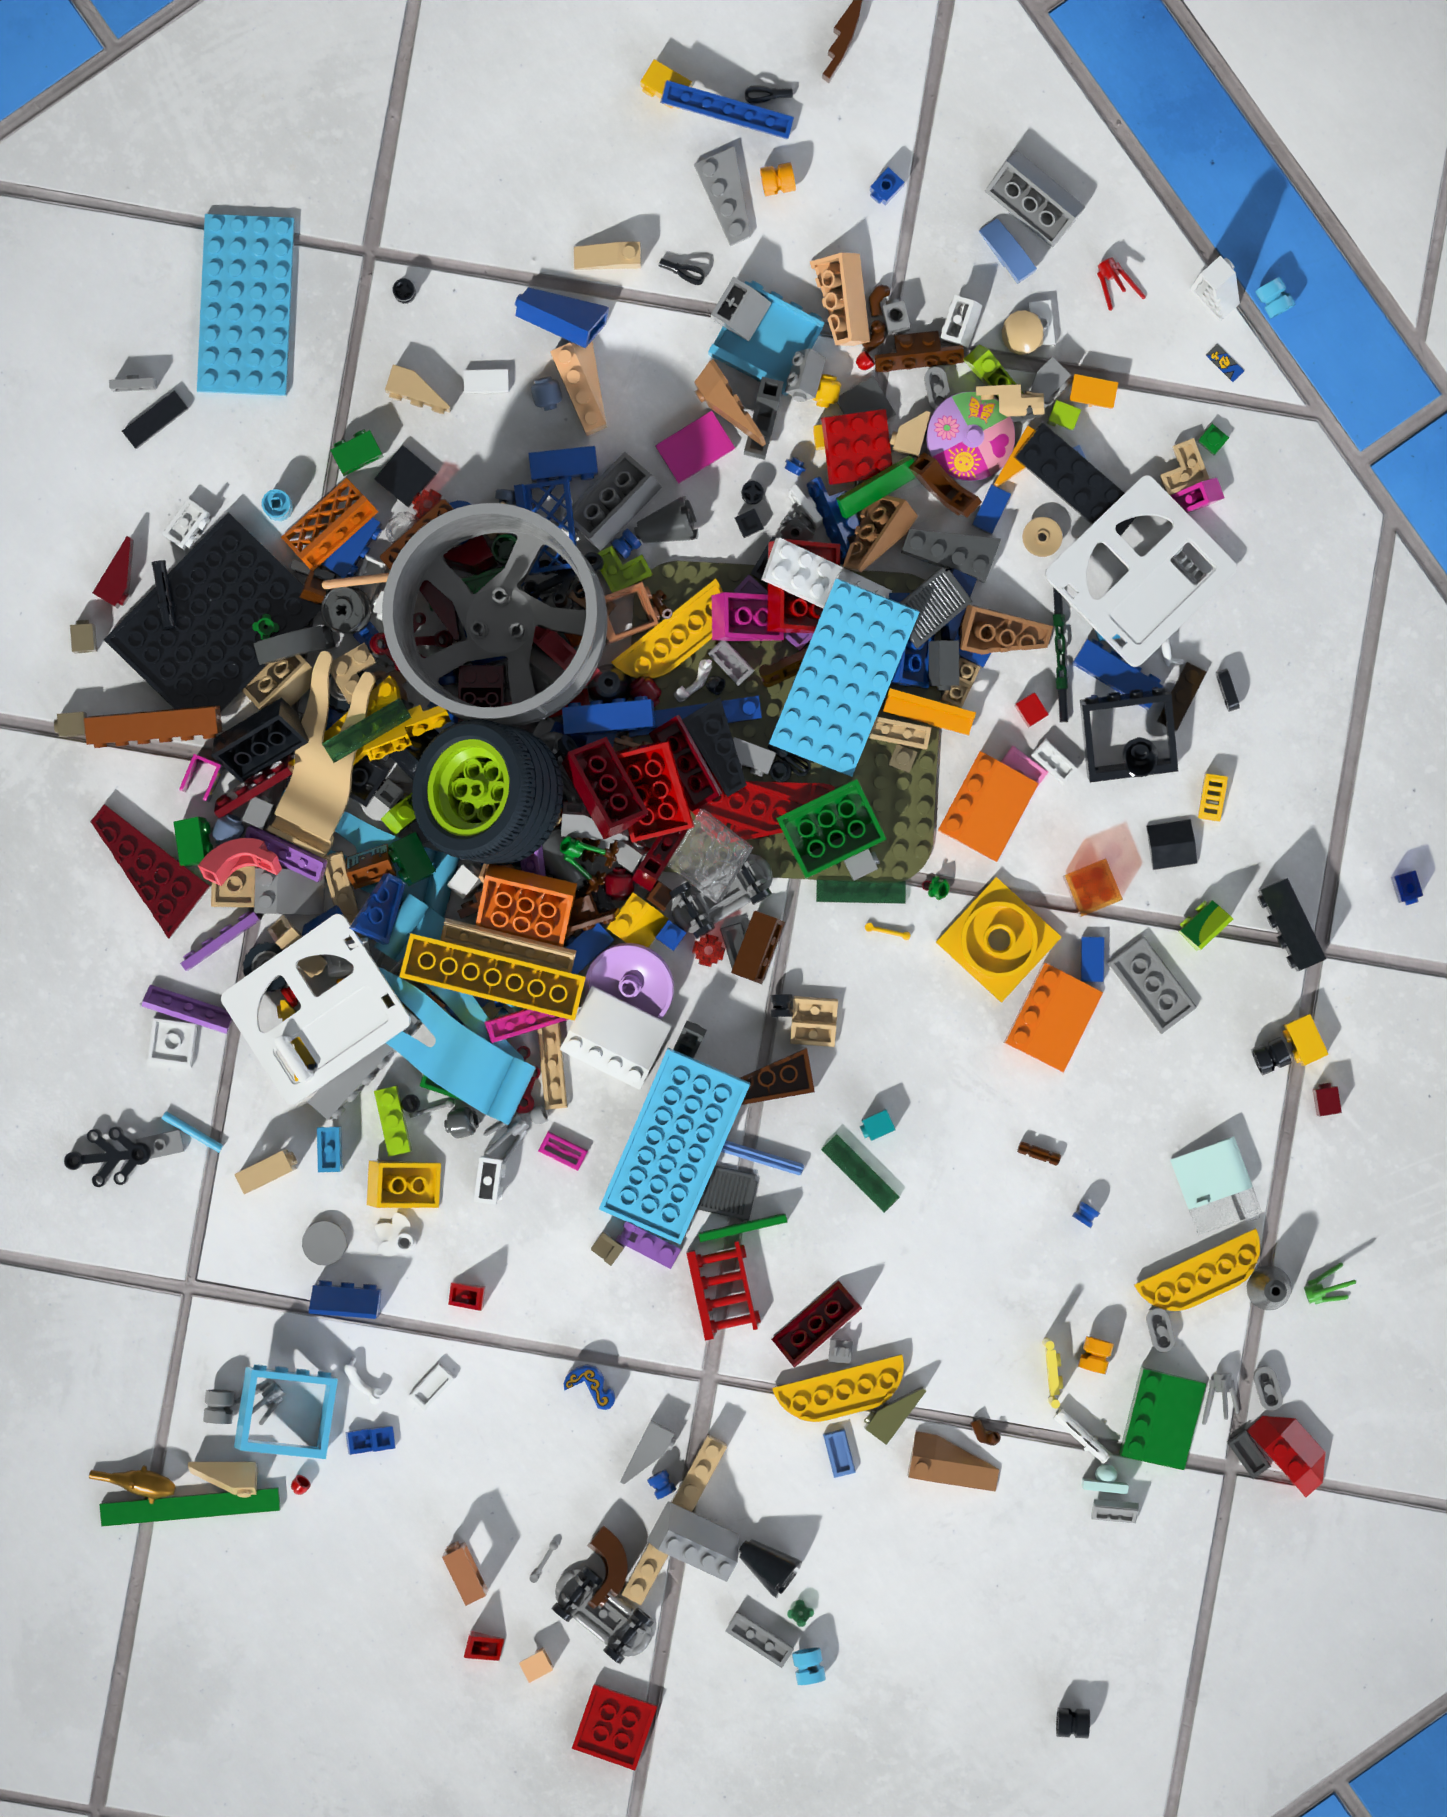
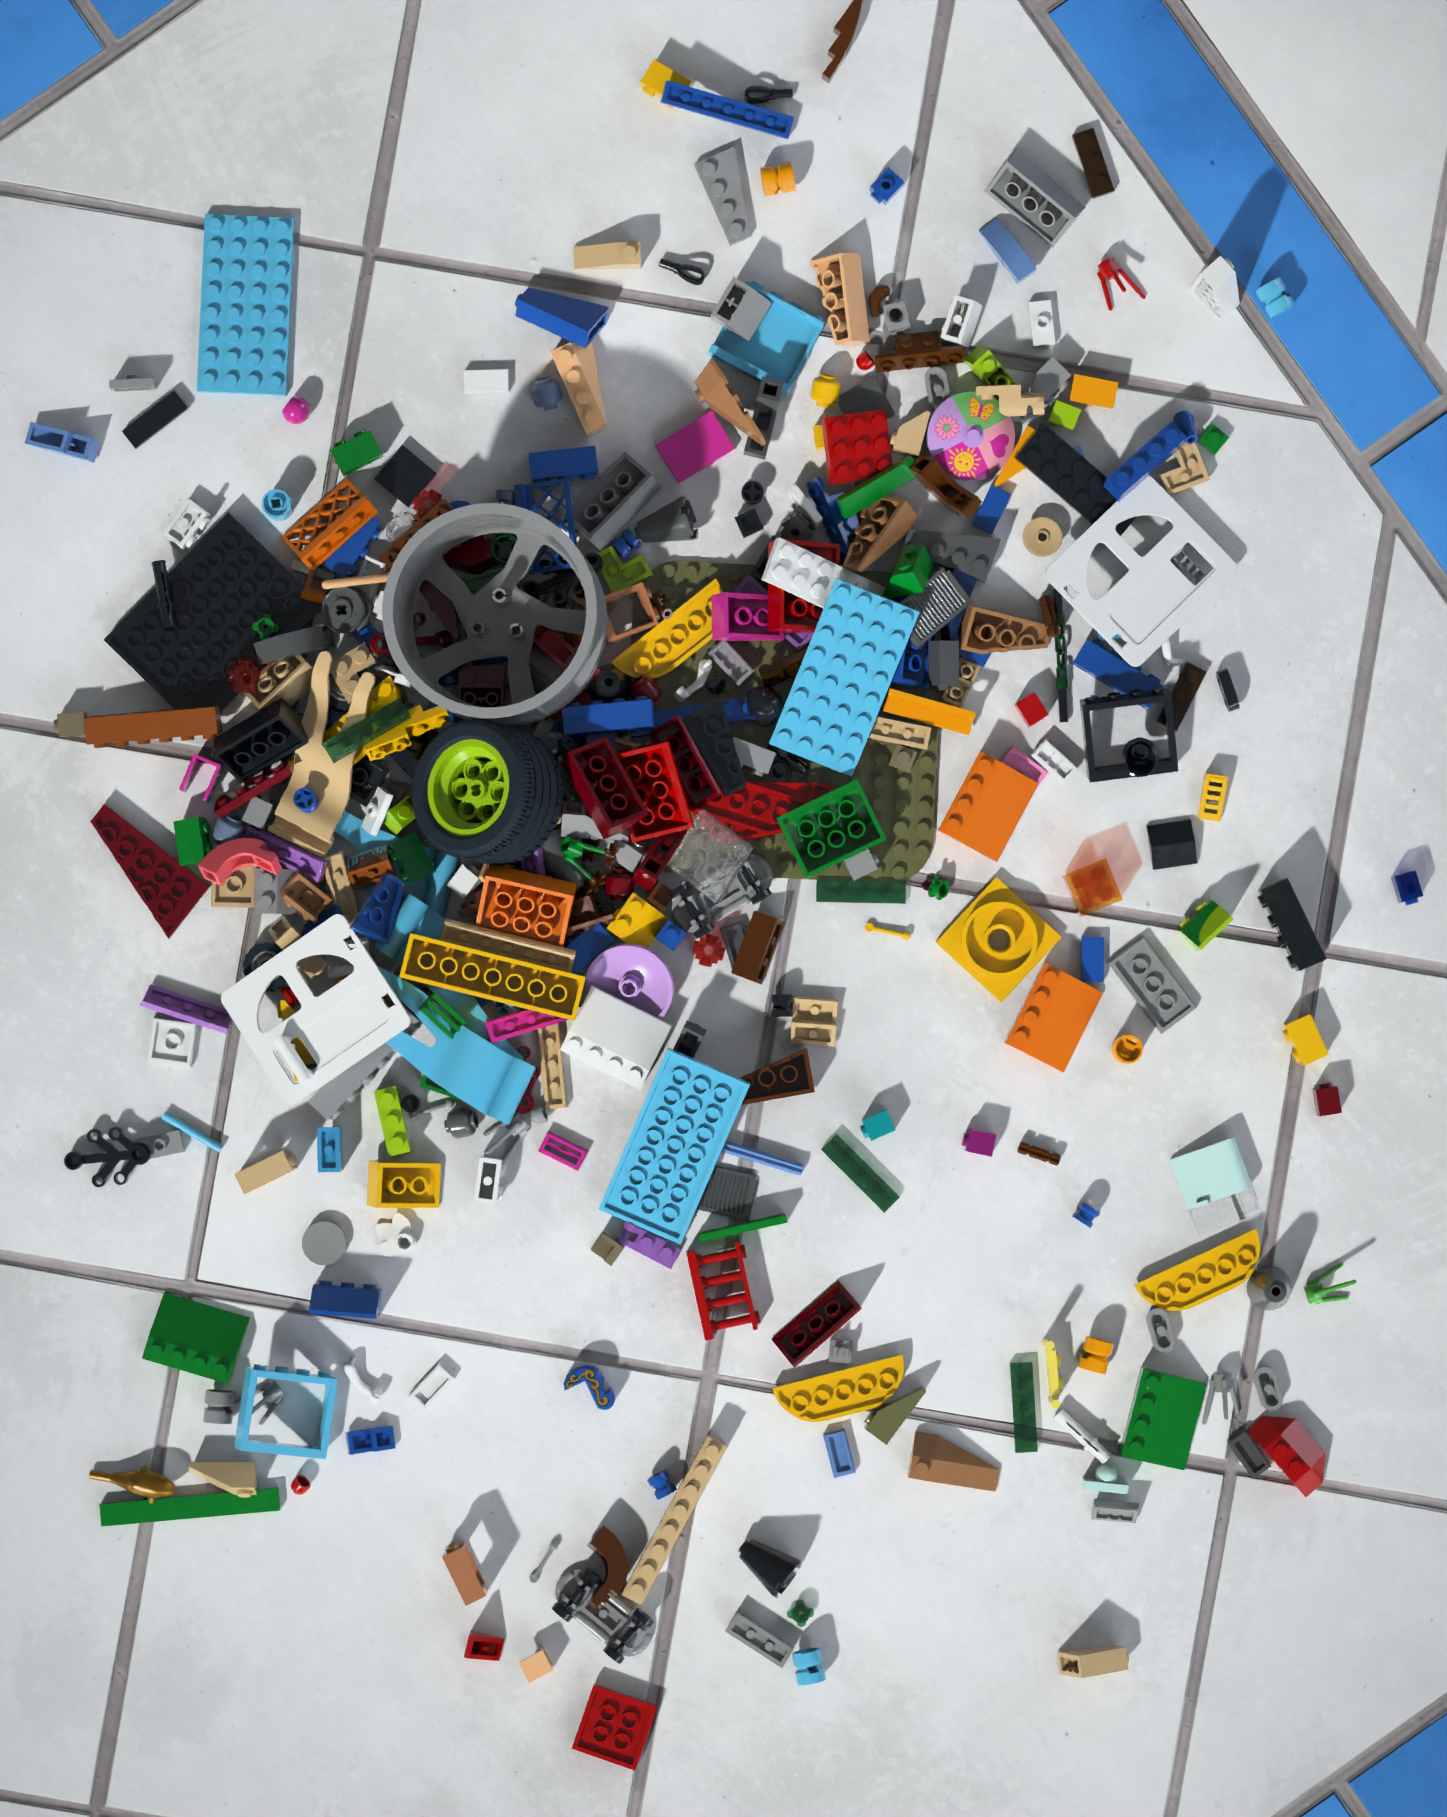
dark tan brick [70,620,97,654] -> none
dark red slope [92,536,134,608] -> none
medium lavender plate [180,911,261,971] -> none
tan slope [385,364,451,414] -> none
black wheel [393,278,416,304] -> none
red slope [448,1283,486,1311] -> none
light grey slope [620,1420,676,1484] -> none
light grey slope [646,1501,739,1582] -> none
blue plate [784,457,806,476] -> none
light grey brick [785,348,826,402] -> none
reddish brown arm [862,320,886,353] -> none
reddish brown arm [970,1419,1001,1446] -> none
tan dish [1002,310,1043,355] -> none
black wheel [1056,1708,1090,1739] -> none
dark pink slope [1170,477,1225,513] -> none
sticker [1206,344,1244,382] -> none
black wheel [1251,1037,1292,1076] -> none
none -> medium blue slope [25,422,100,463]
none -> green slope [142,1292,250,1384]
none -> clear red brick [227,658,261,693]
none -> medium nougat bracket [280,870,332,924]
none -> dark pink piece [282,396,310,424]
none -> blue wheel [293,788,319,813]
none -> white plate [361,786,393,836]
none -> white plate [375,665,411,688]
none -> green tile [418,992,466,1039]
none -> black hair [746,686,783,725]
none -> green slope [882,543,933,599]
none -> magenta brick [961,1129,996,1157]
none -> clear green tile [1010,1362,1038,1453]
none -> reddish brown axle [1038,595,1060,638]
none -> tan slope [1057,1645,1129,1678]
none -> dark brown plate [1072,128,1115,199]
none -> blue brick [1104,421,1187,502]
none -> light orange wheel [1111,1034,1143,1064]
none -> blue cone [1173,410,1198,444]

